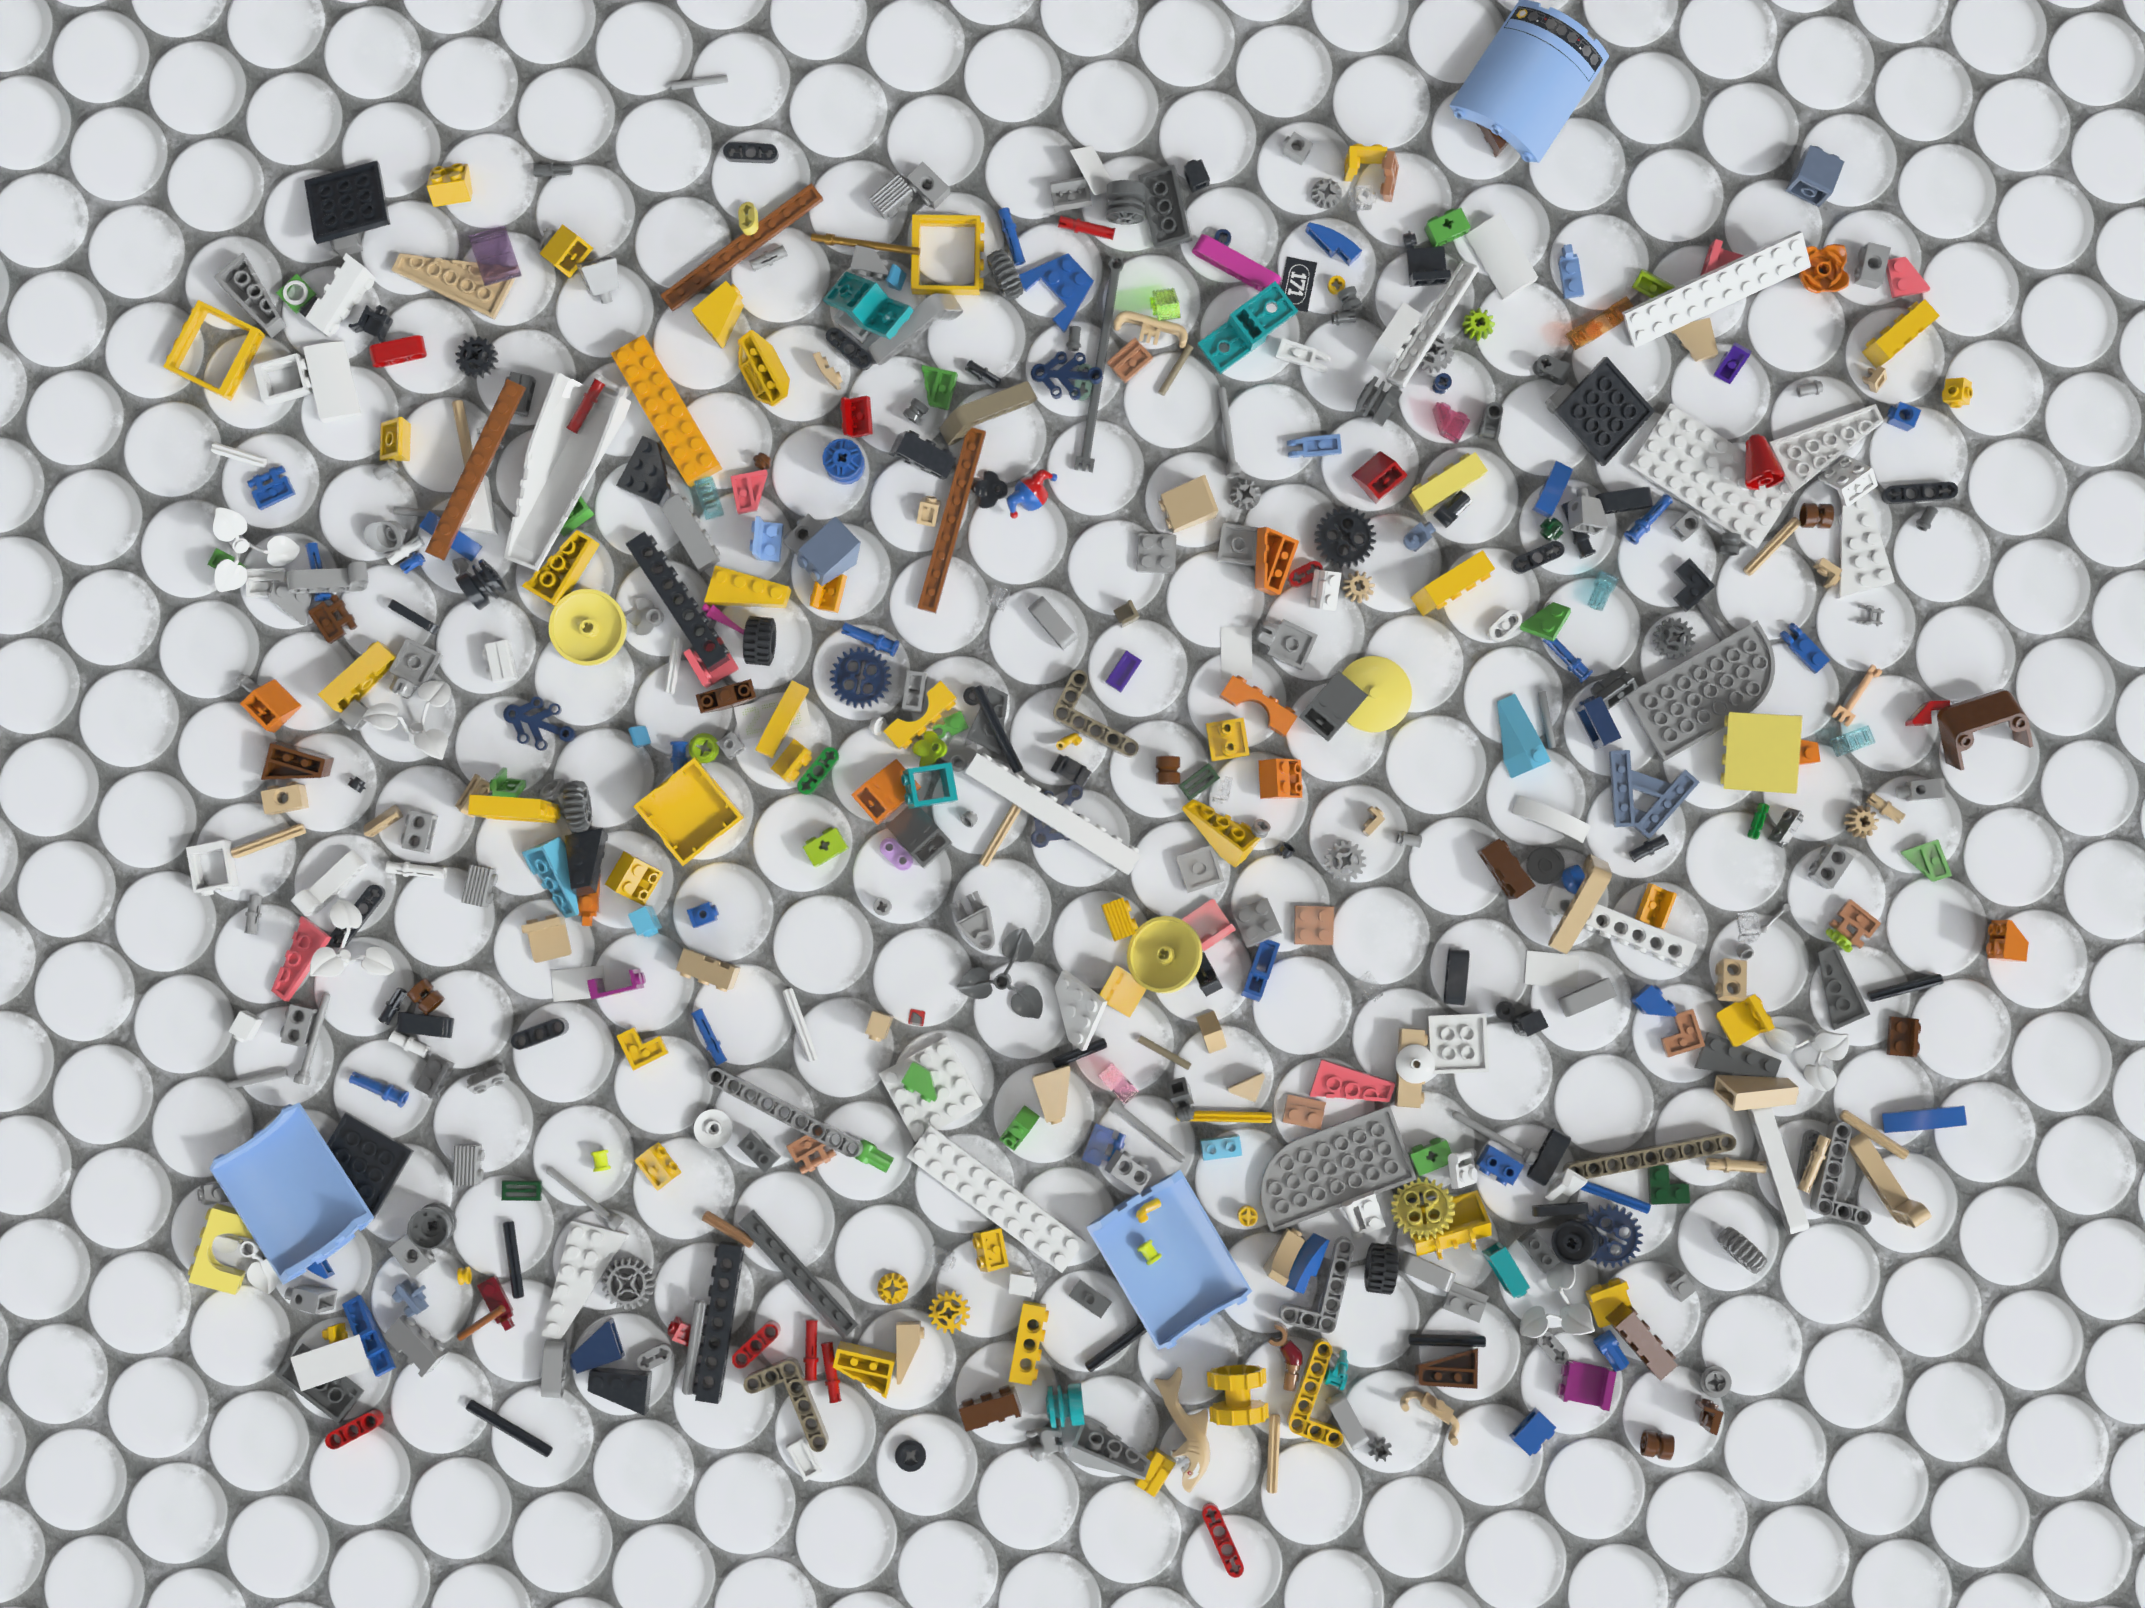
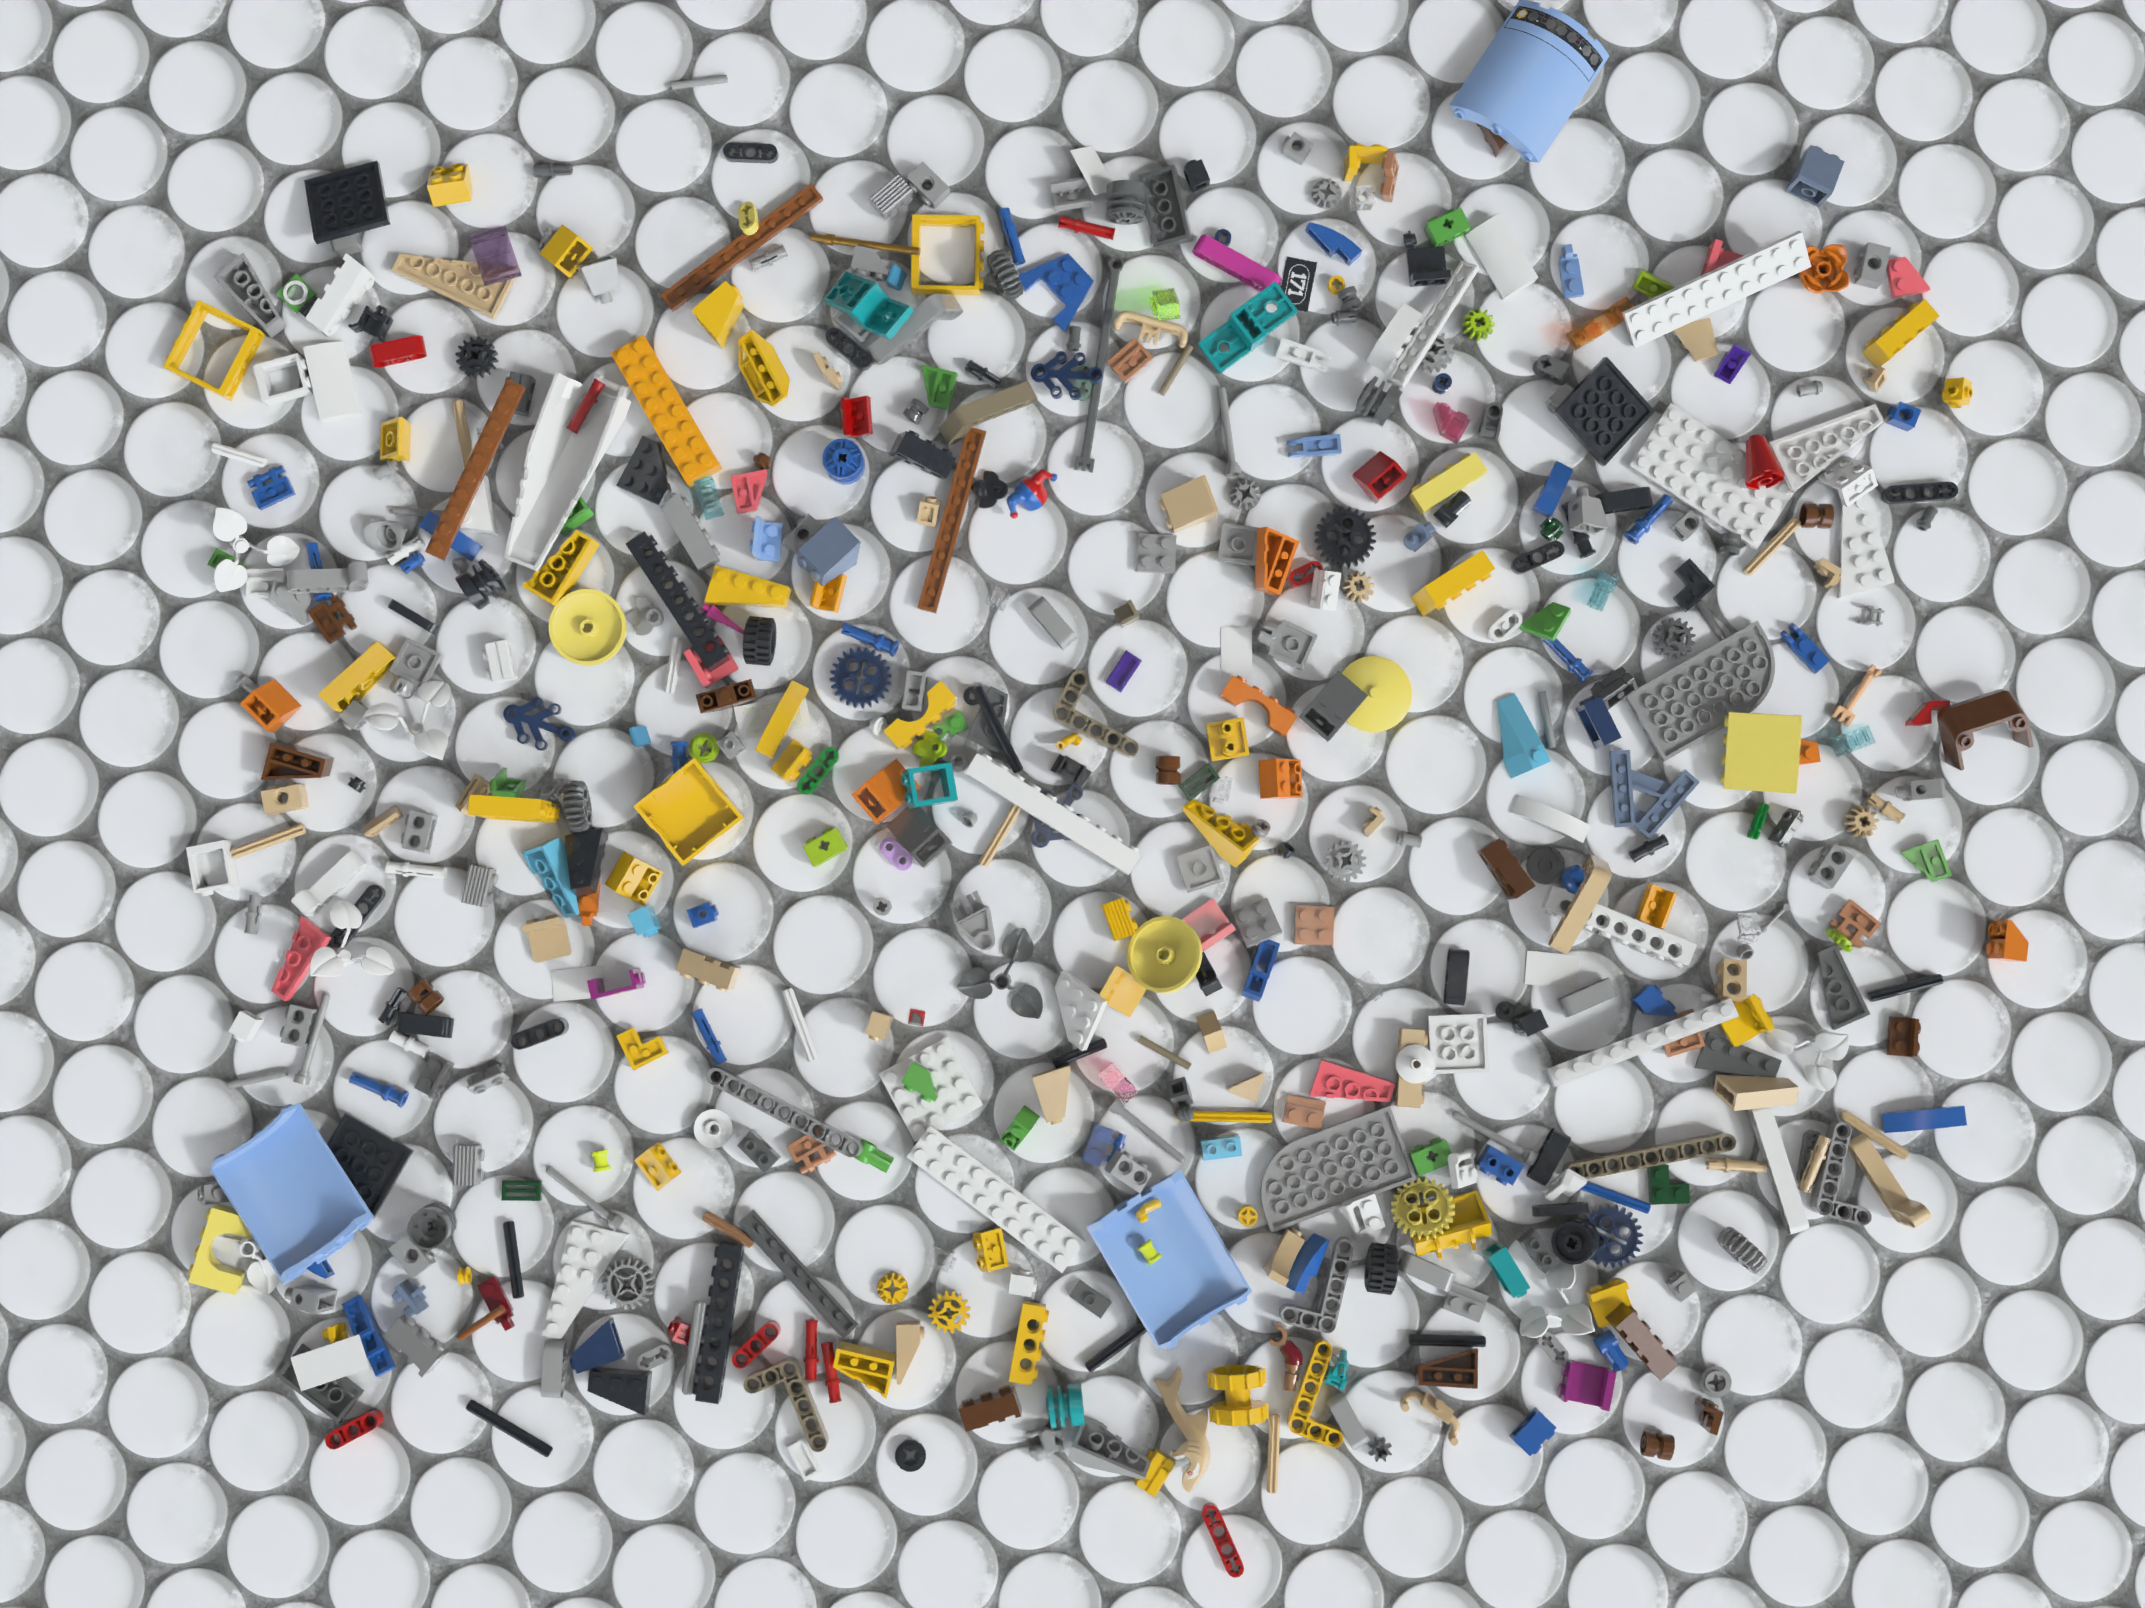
none -> white brick [1545,998,1739,1087]

